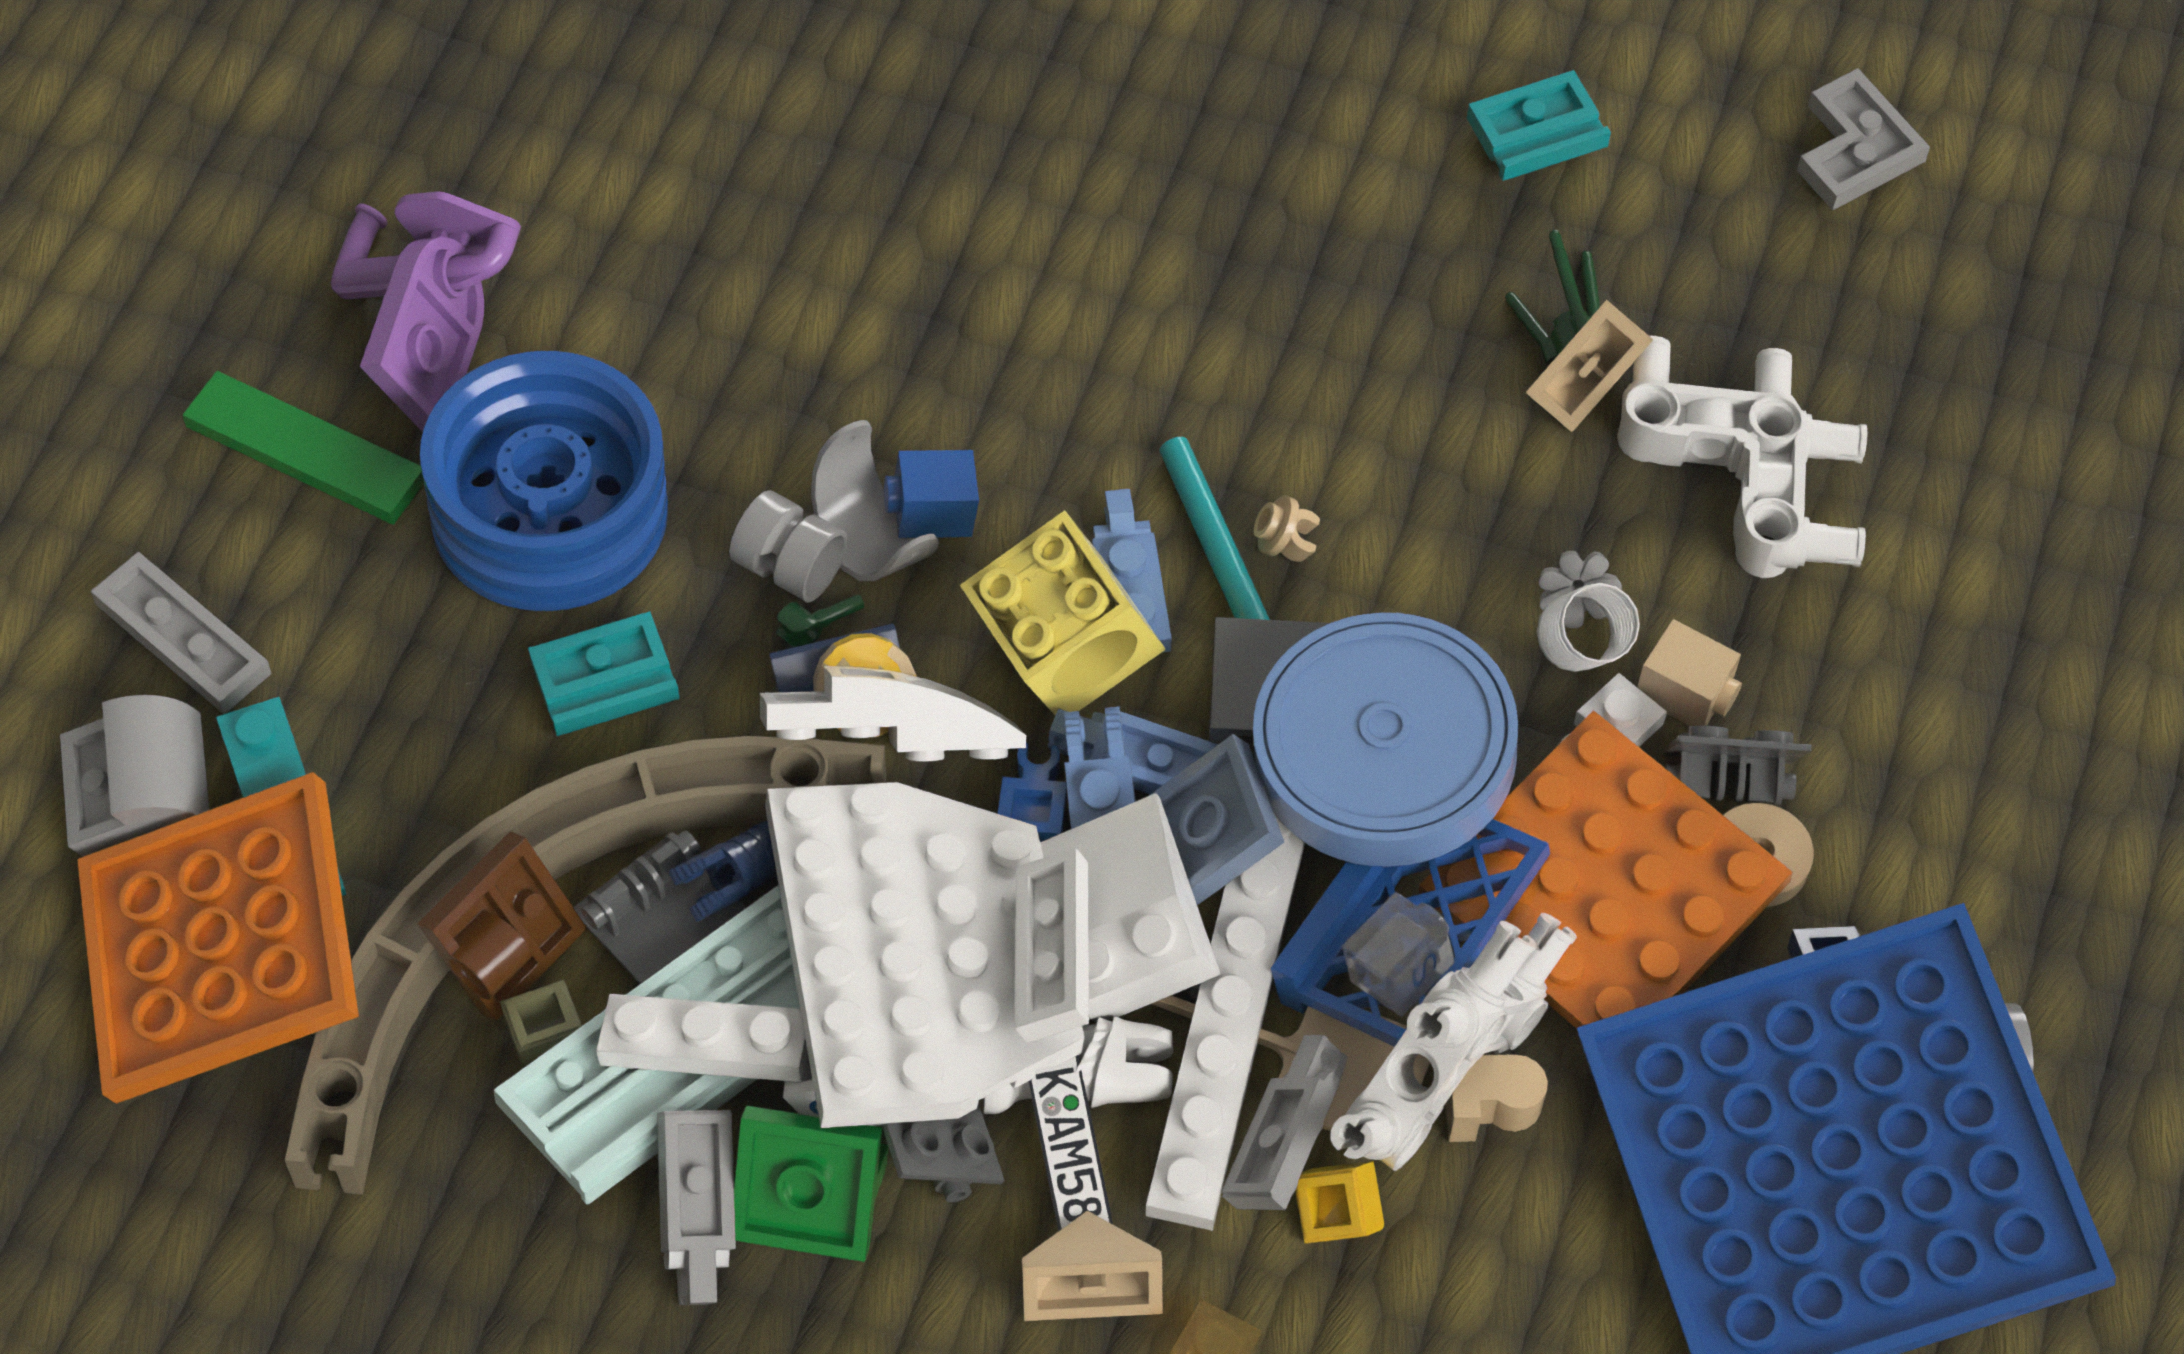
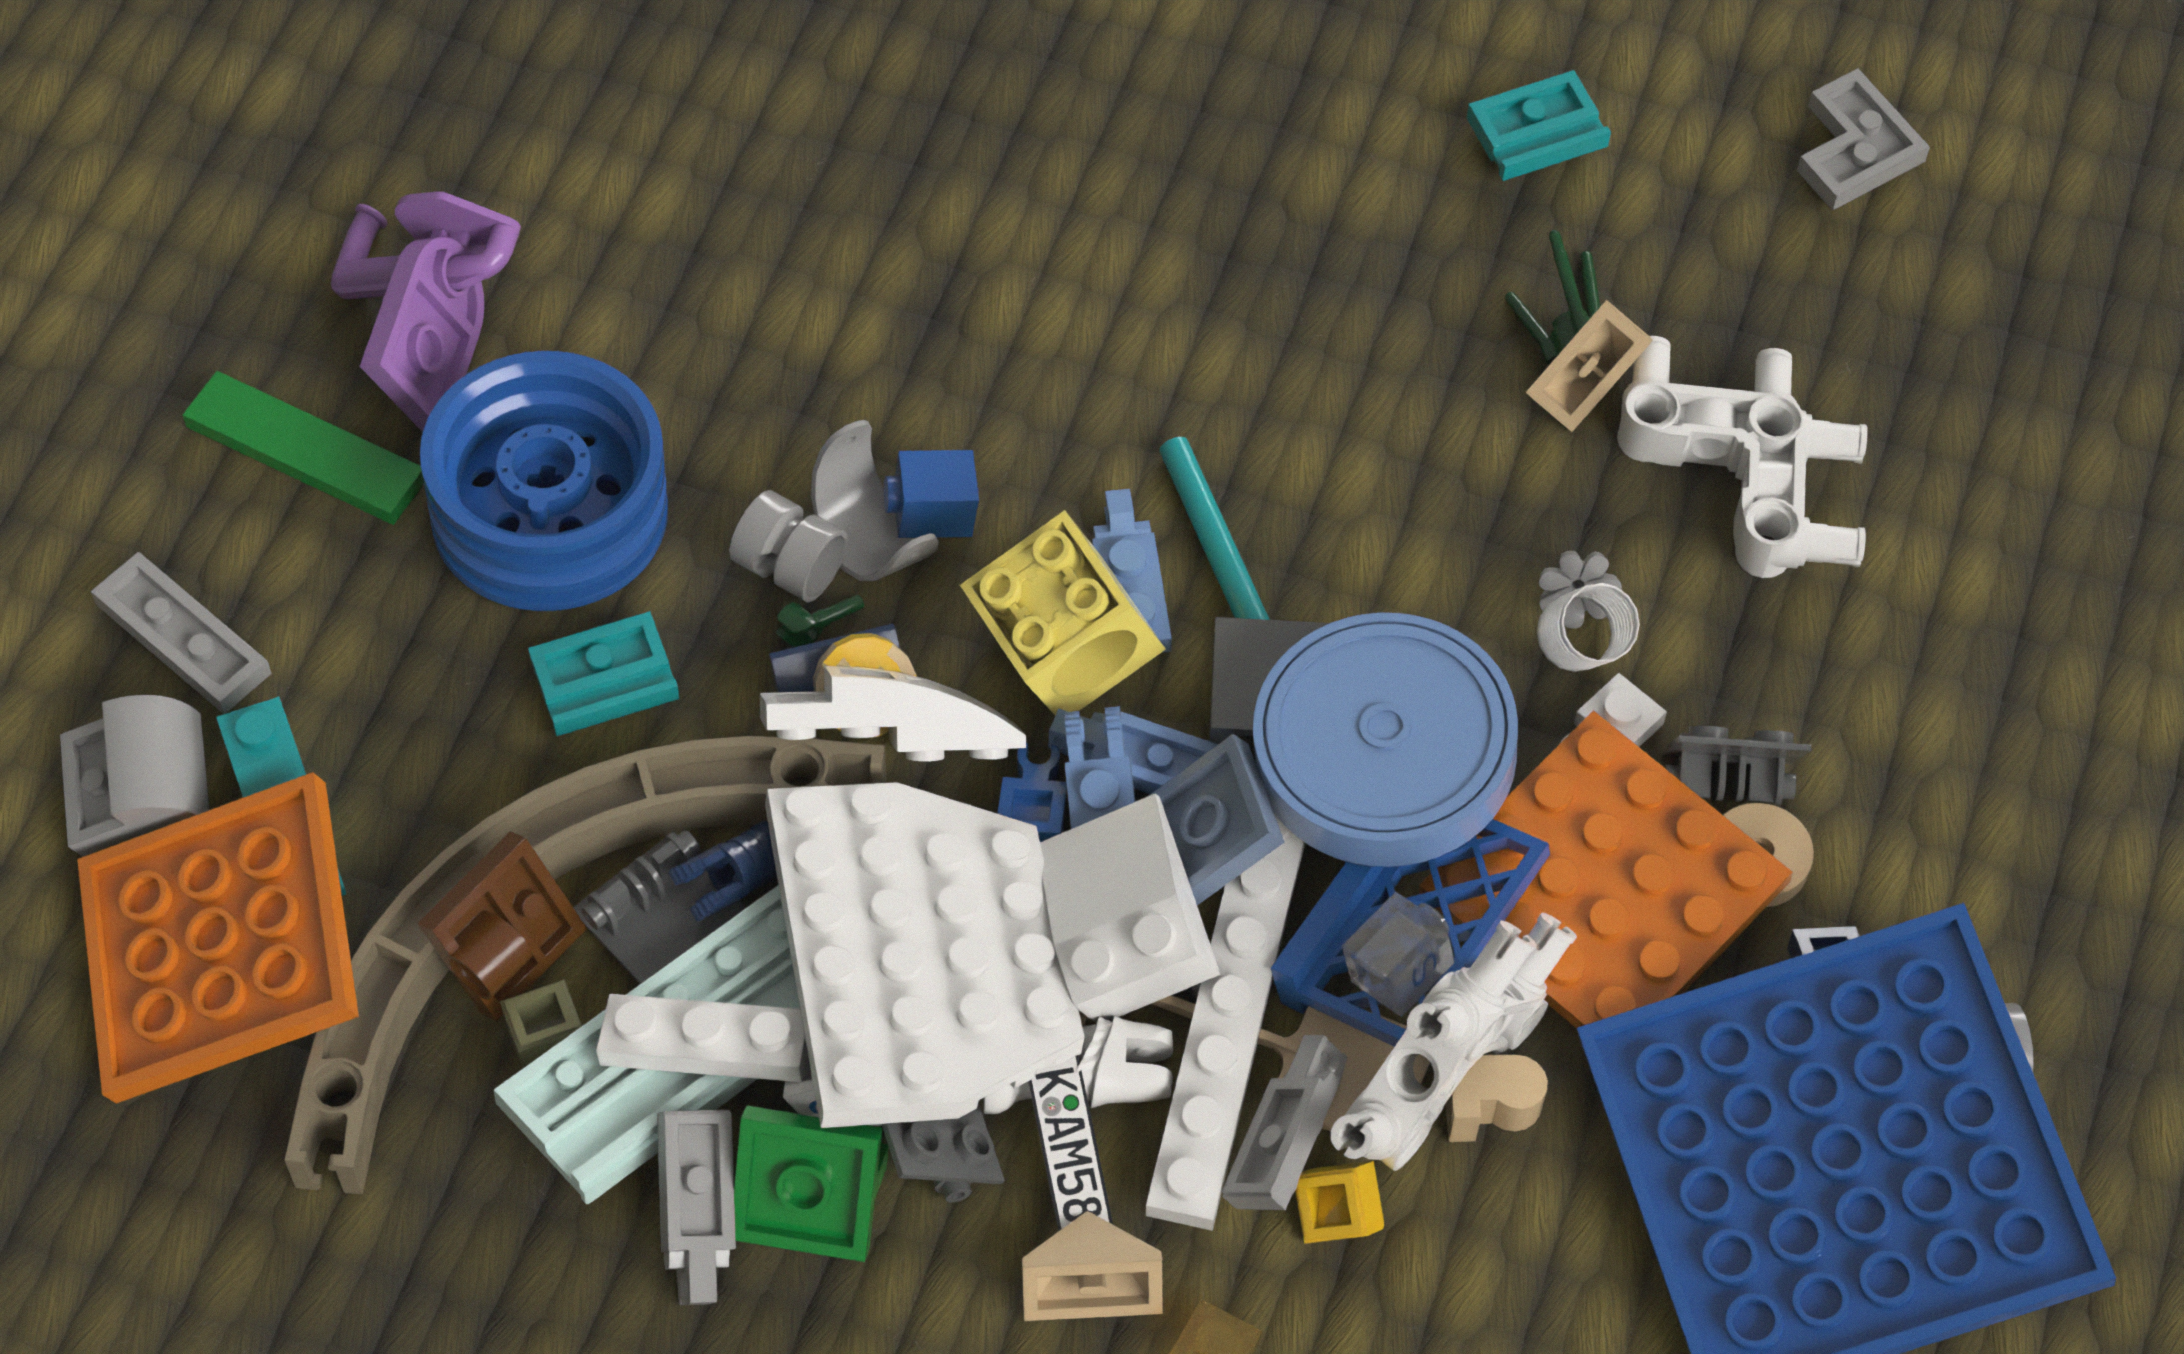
white plate [1014,847,1089,1043] -> none
tan plate [1254,495,1320,562] -> none
tan brick [1637,619,1742,726] -> none

